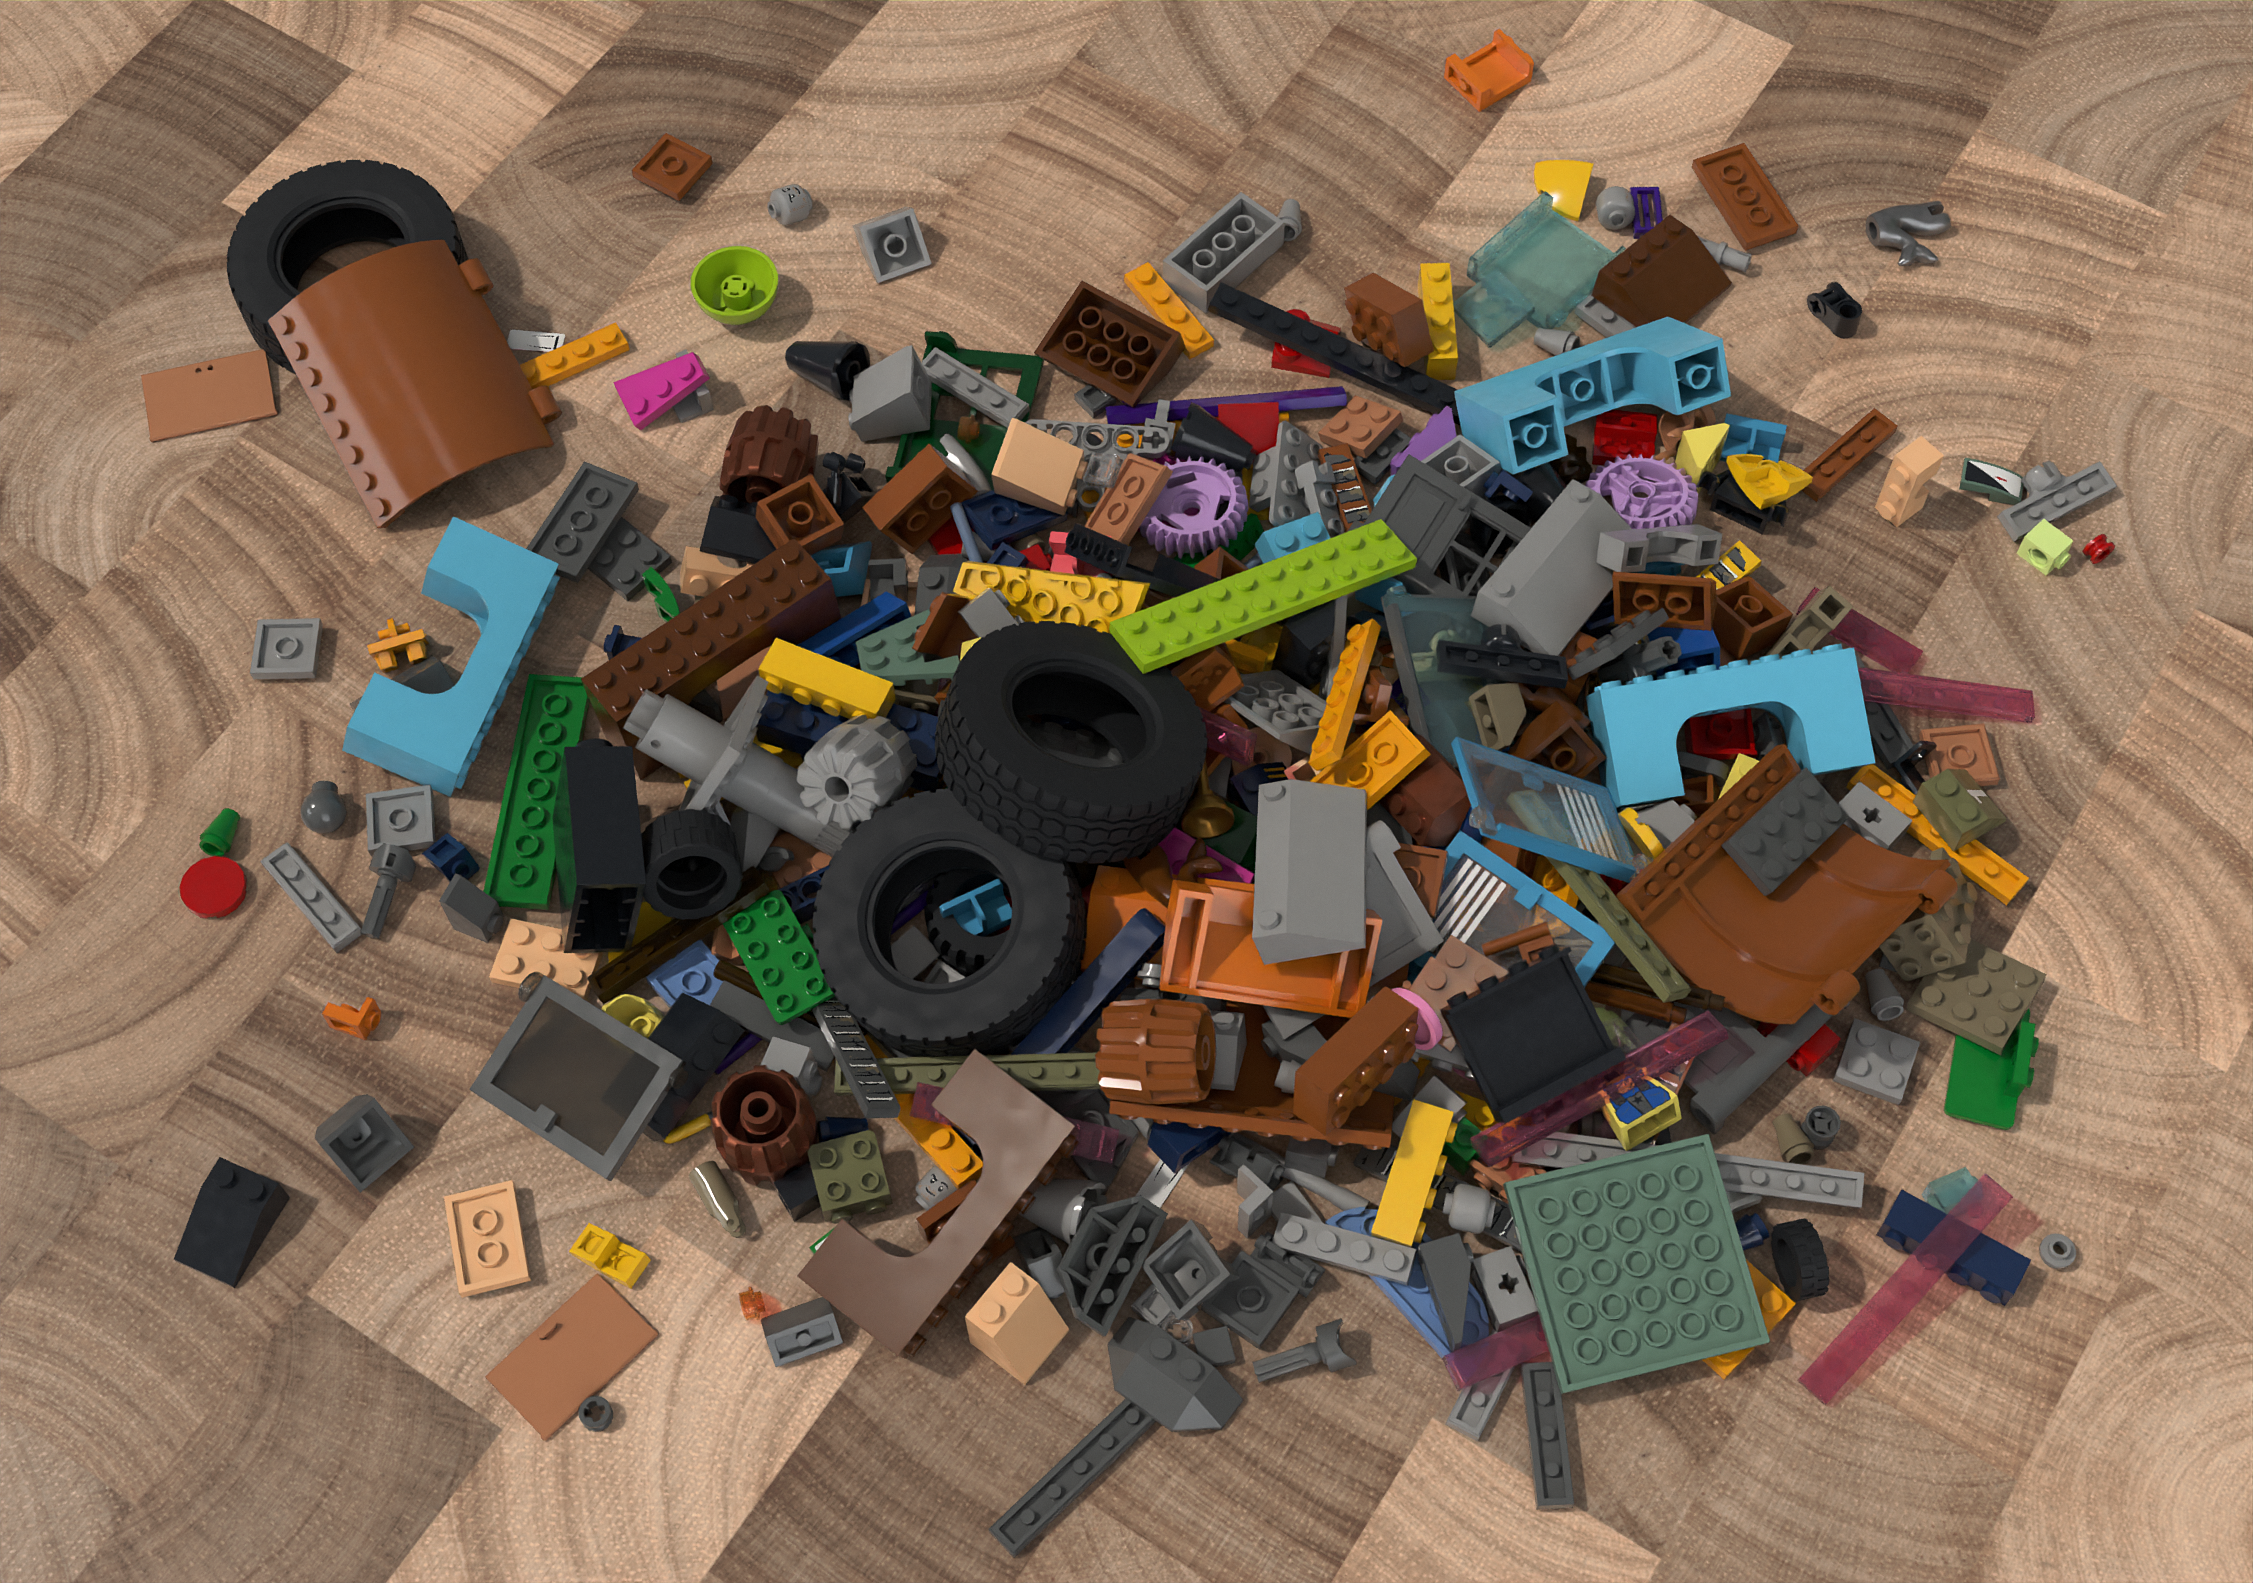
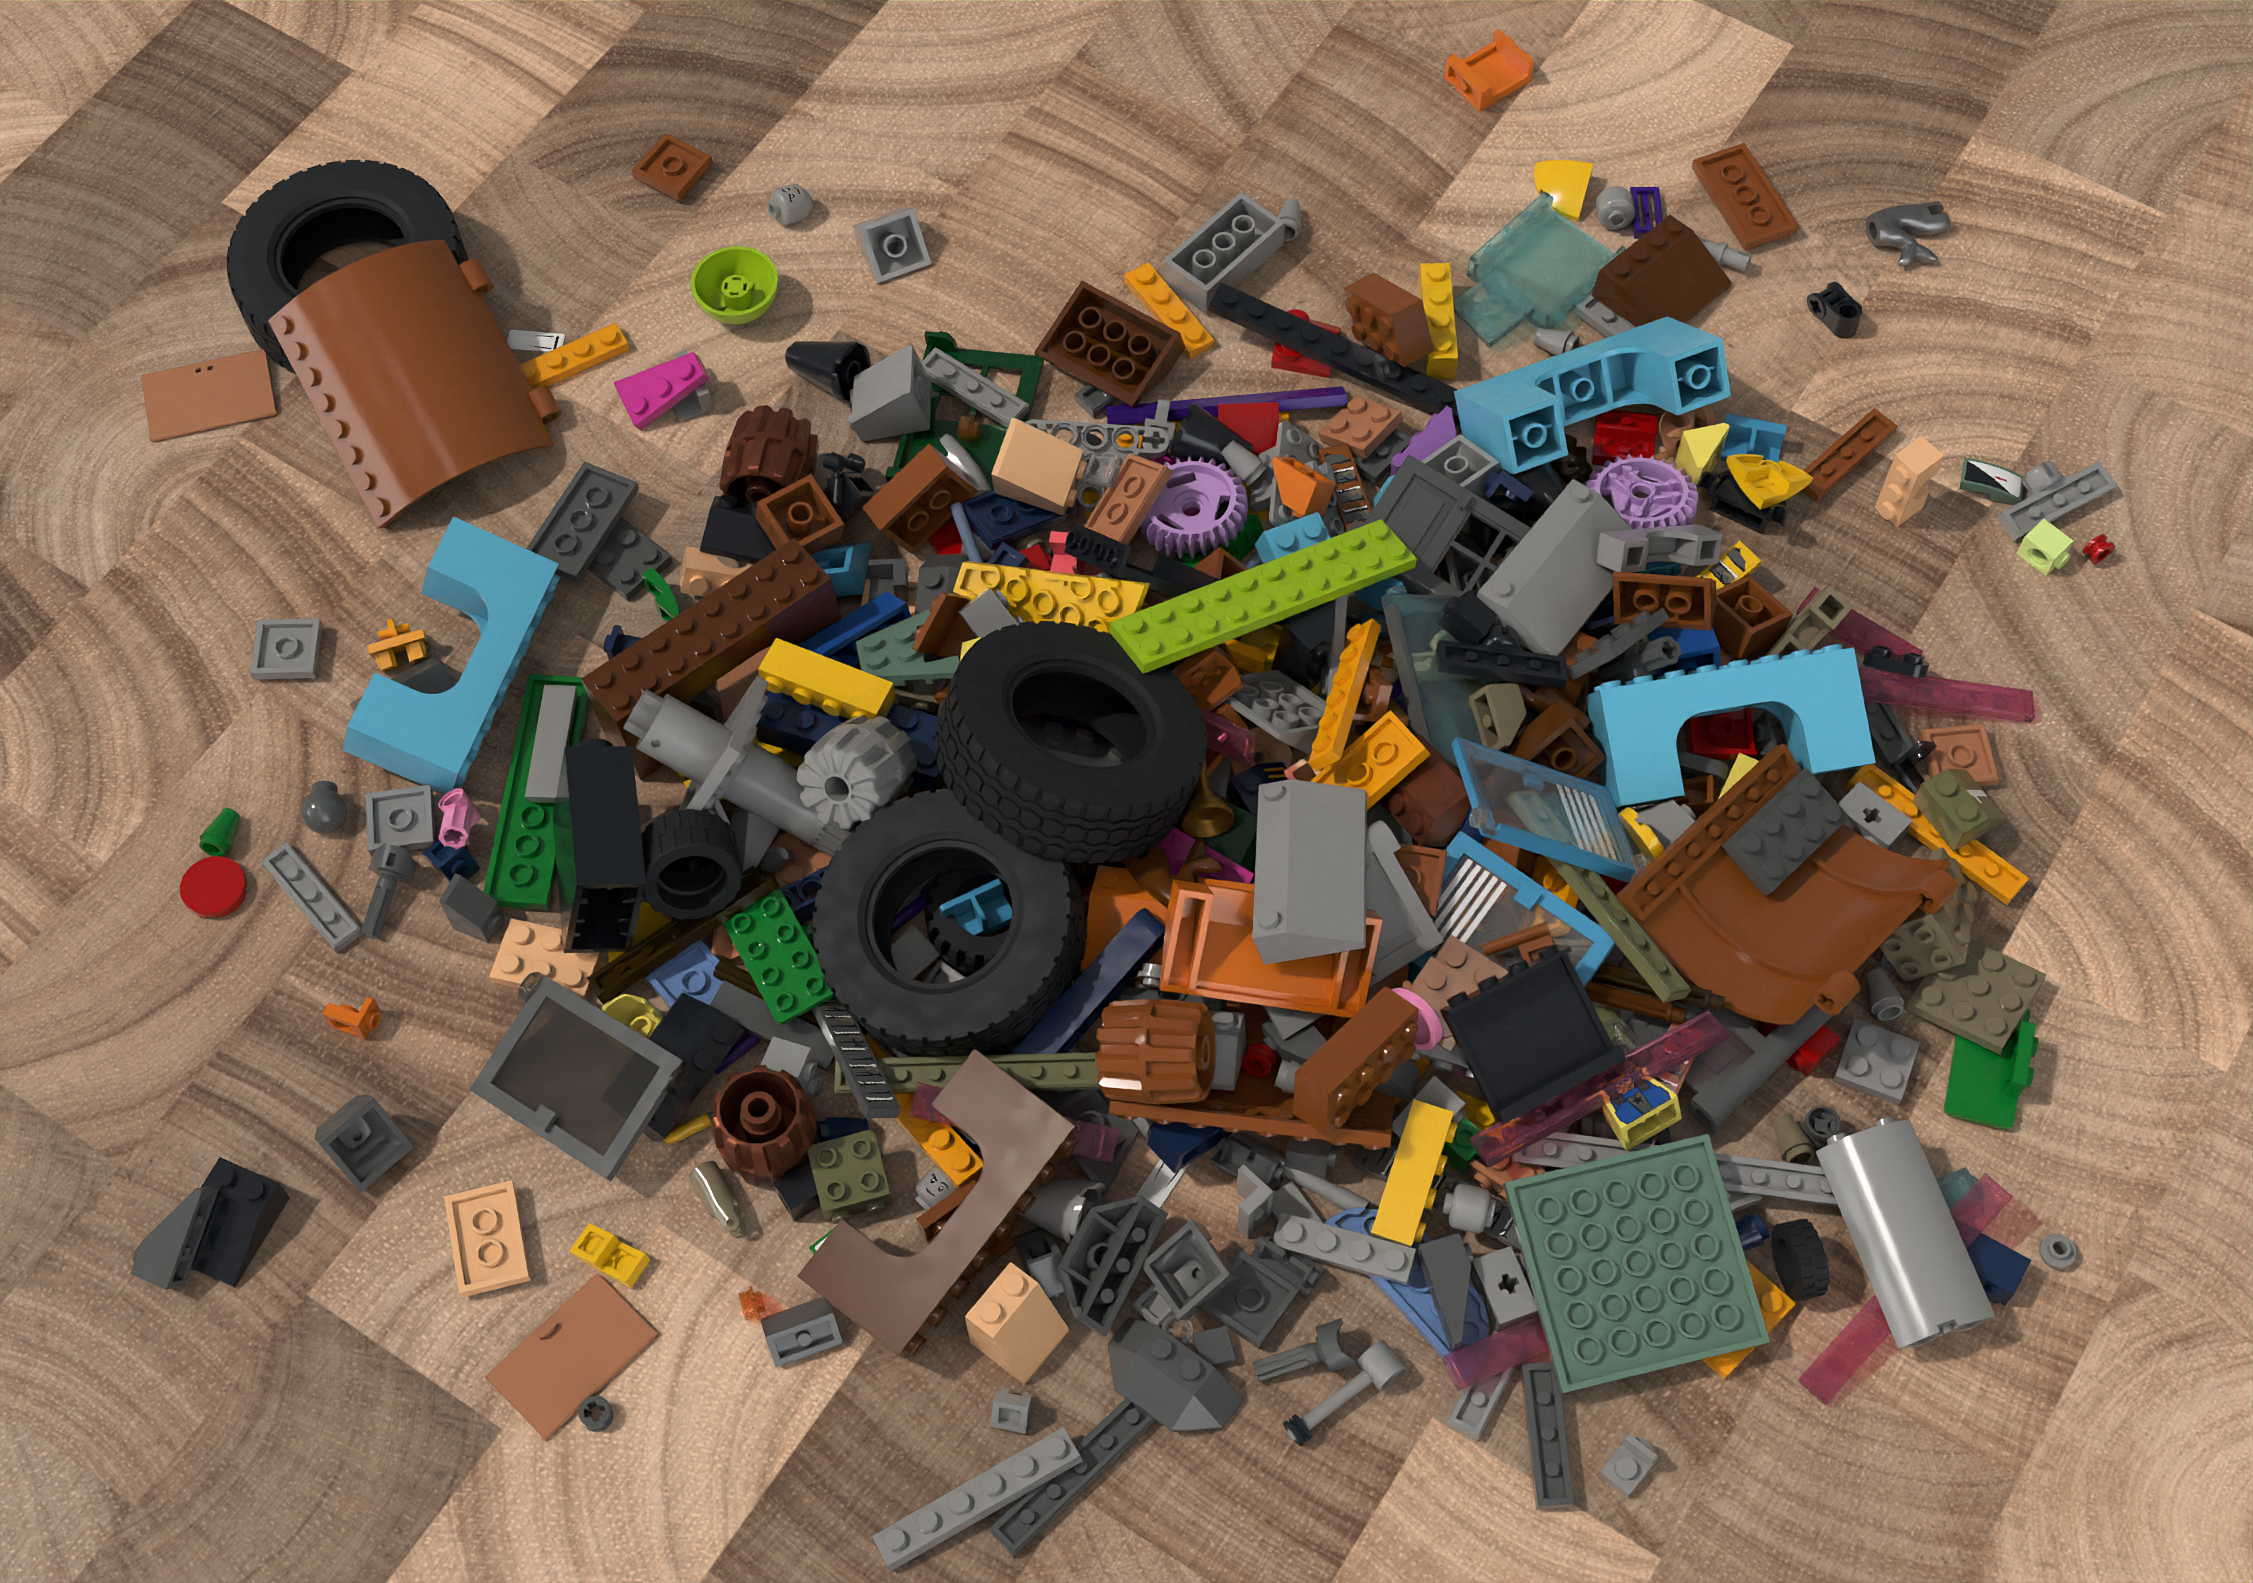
none -> dark grey slope [130,1185,219,1290]
none -> bright pink piece [438,788,481,849]
none -> light grey tile [525,685,578,803]
none -> light grey plate [872,1427,1082,1572]
none -> light grey tile [991,1388,1031,1434]
none -> light grey cone [1221,440,1266,485]
none -> red bush [1242,1043,1276,1077]
none -> orange slope [1272,456,1336,518]
none -> light grey piece [1283,1340,1407,1446]
none -> black brick [1439,590,1498,644]
none -> light grey bracket [1598,1434,1658,1499]
none -> light grey cylinder [1816,1117,1996,1350]
none -> black plate [1863,645,1929,678]

